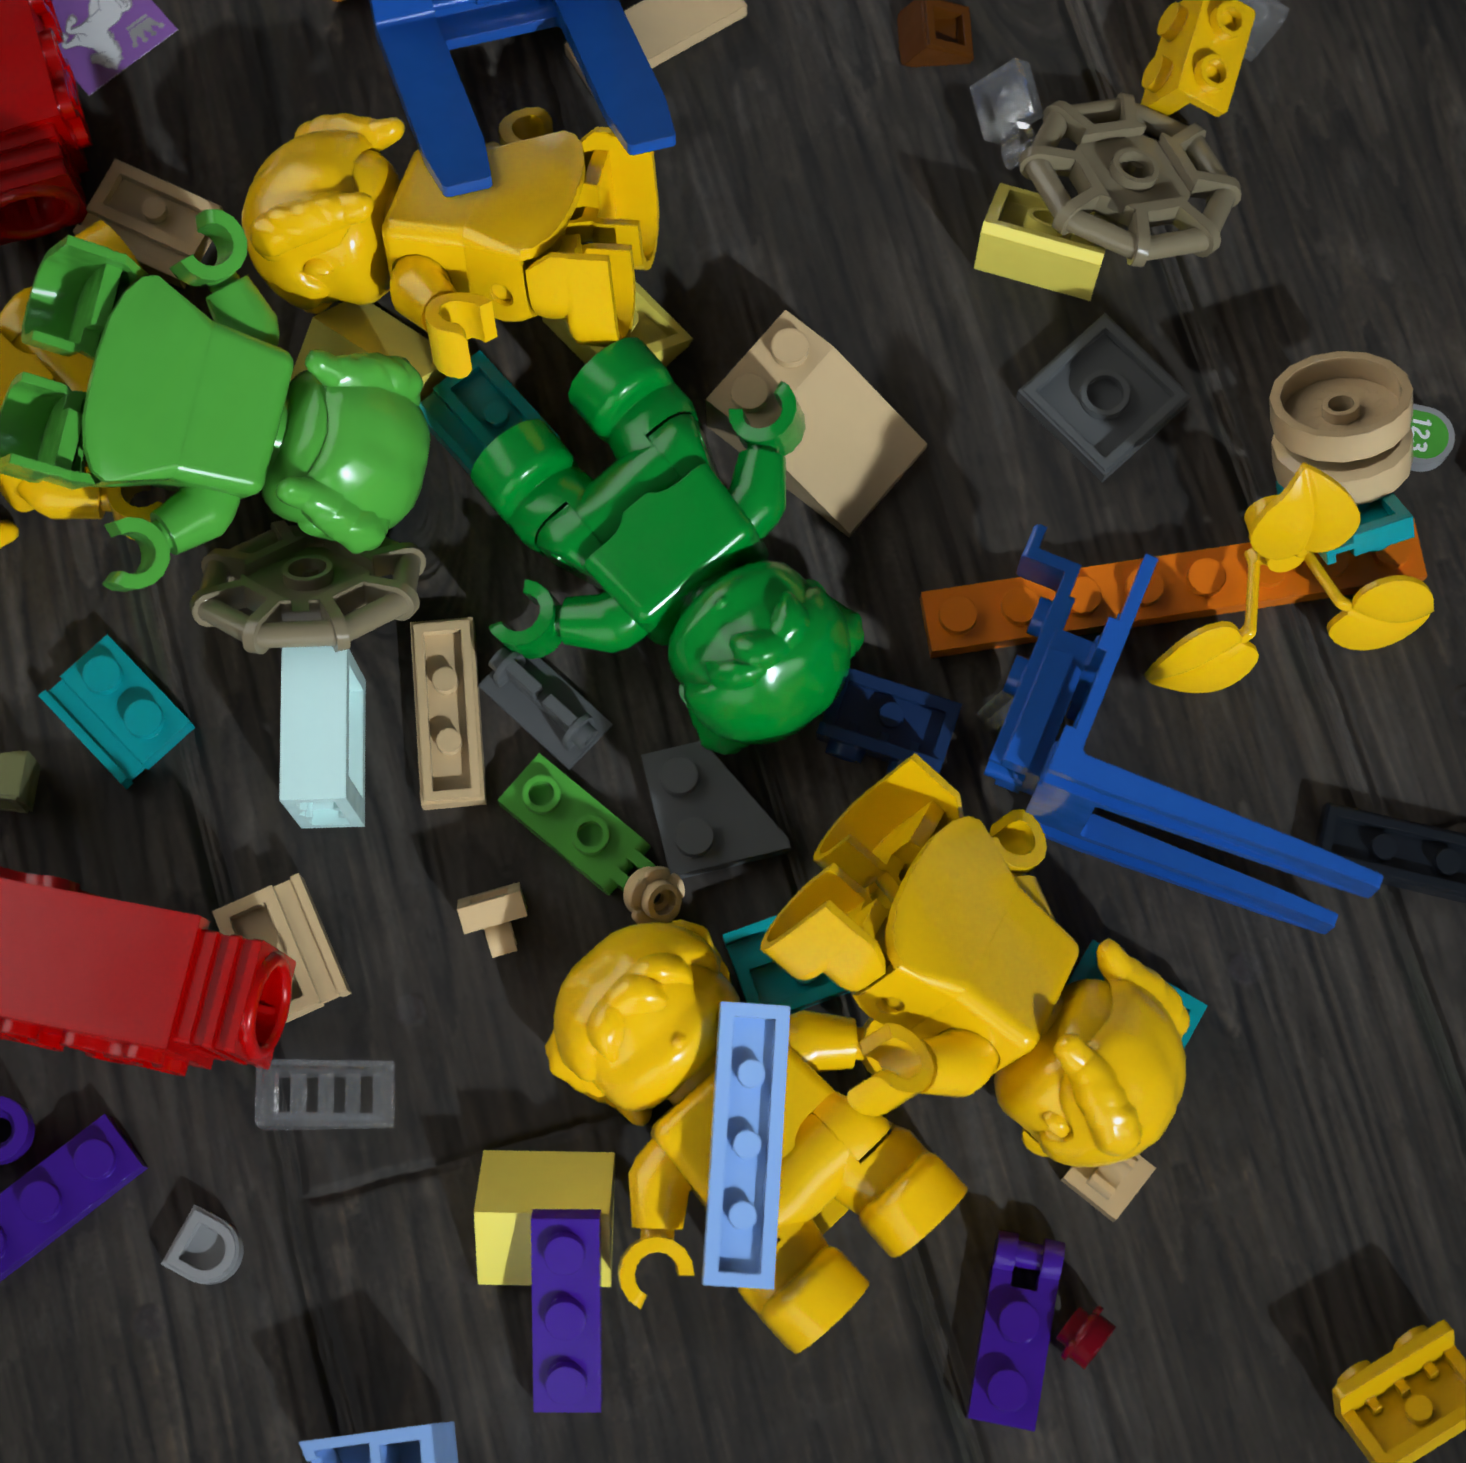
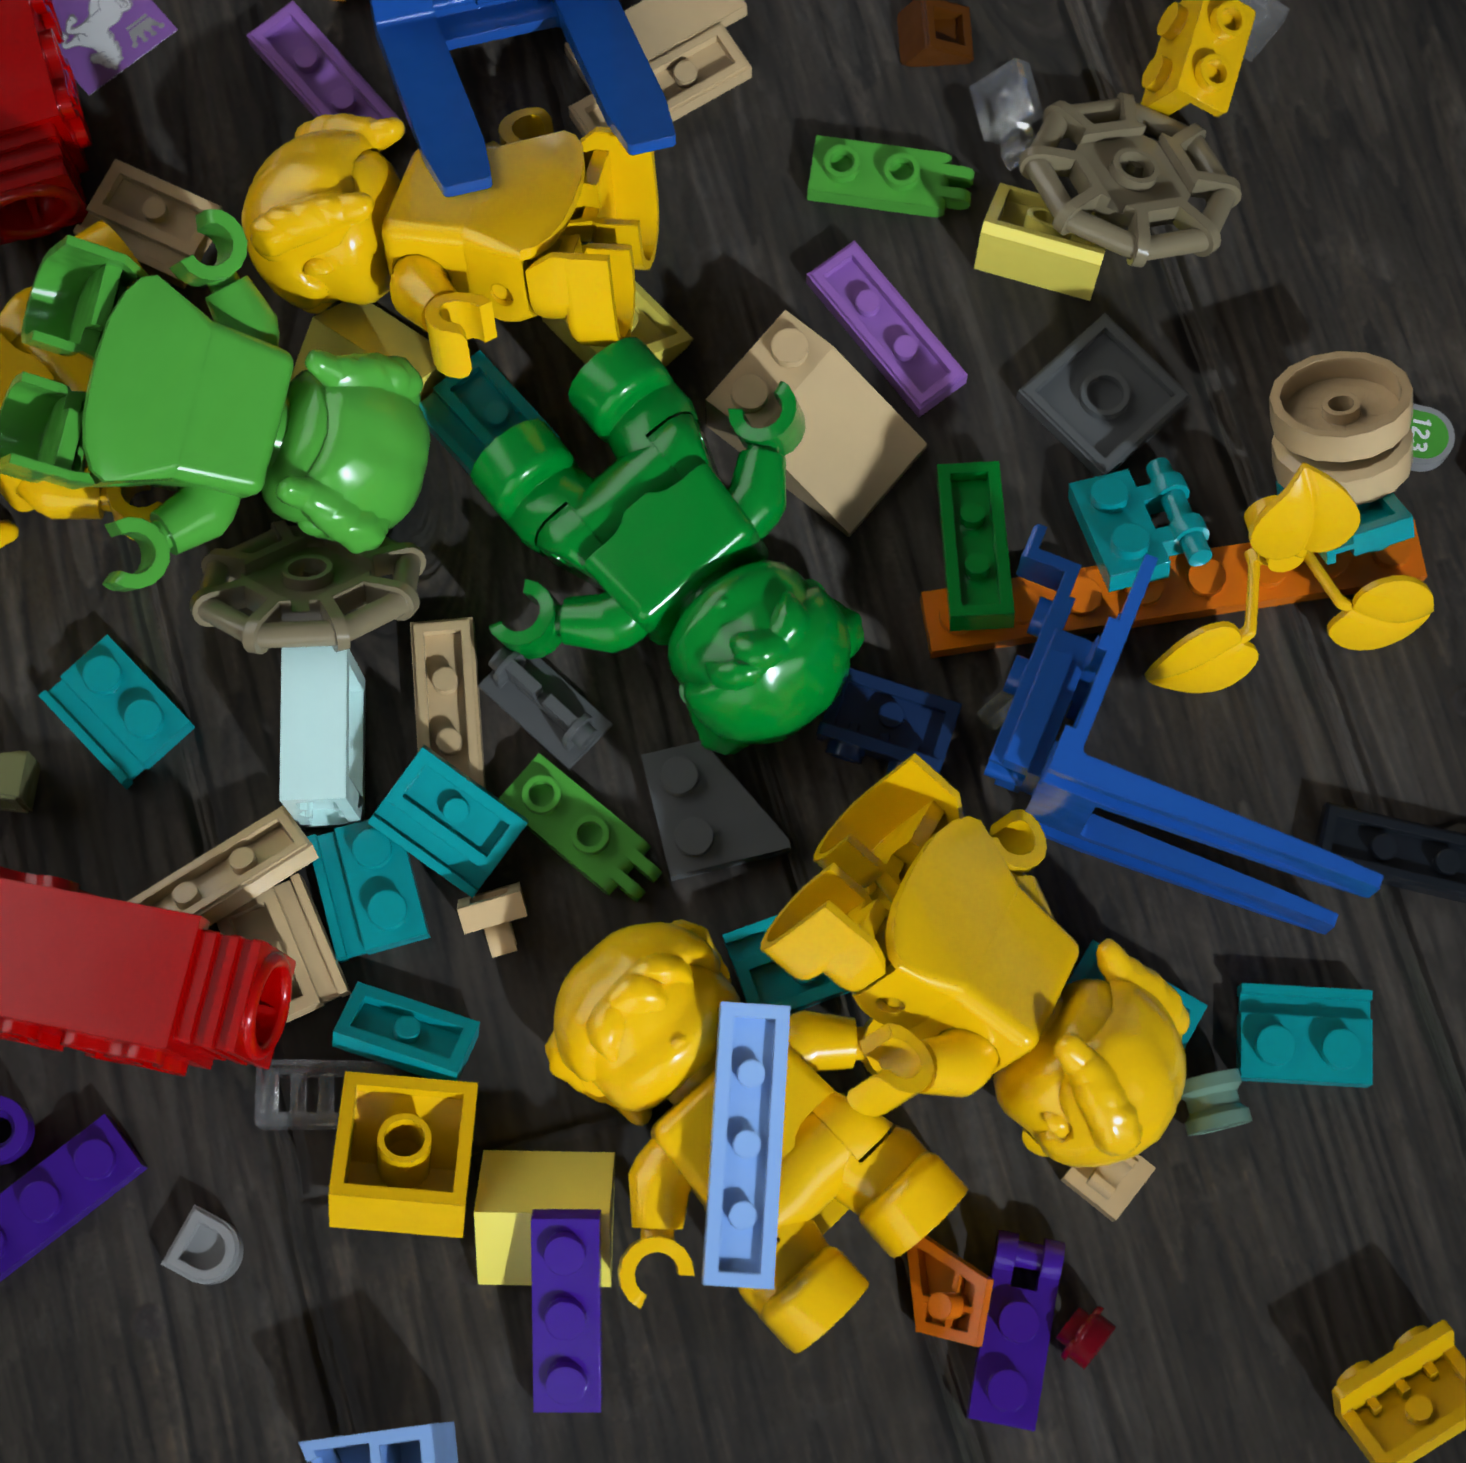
tan plate [623,866,685,924] -> none
none -> tan tile [127,805,319,926]
none -> medium lavender tile [246,0,406,153]
none -> teal plate [306,819,431,963]
none -> yellow slope [328,1071,478,1238]
none -> teal plate [332,982,480,1081]
none -> teal plate [367,745,528,898]
none -> tan tile [568,22,752,137]
none -> medium lavender tile [806,240,968,418]
none -> bright green hinge [807,135,975,218]
none -> orange piece [907,1235,994,1347]
none -> green plate [937,461,1015,631]
none -> teal plate [1068,457,1213,592]
none -> sand green wheel [1181,1068,1253,1136]
none -> teal plate [1236,983,1373,1088]

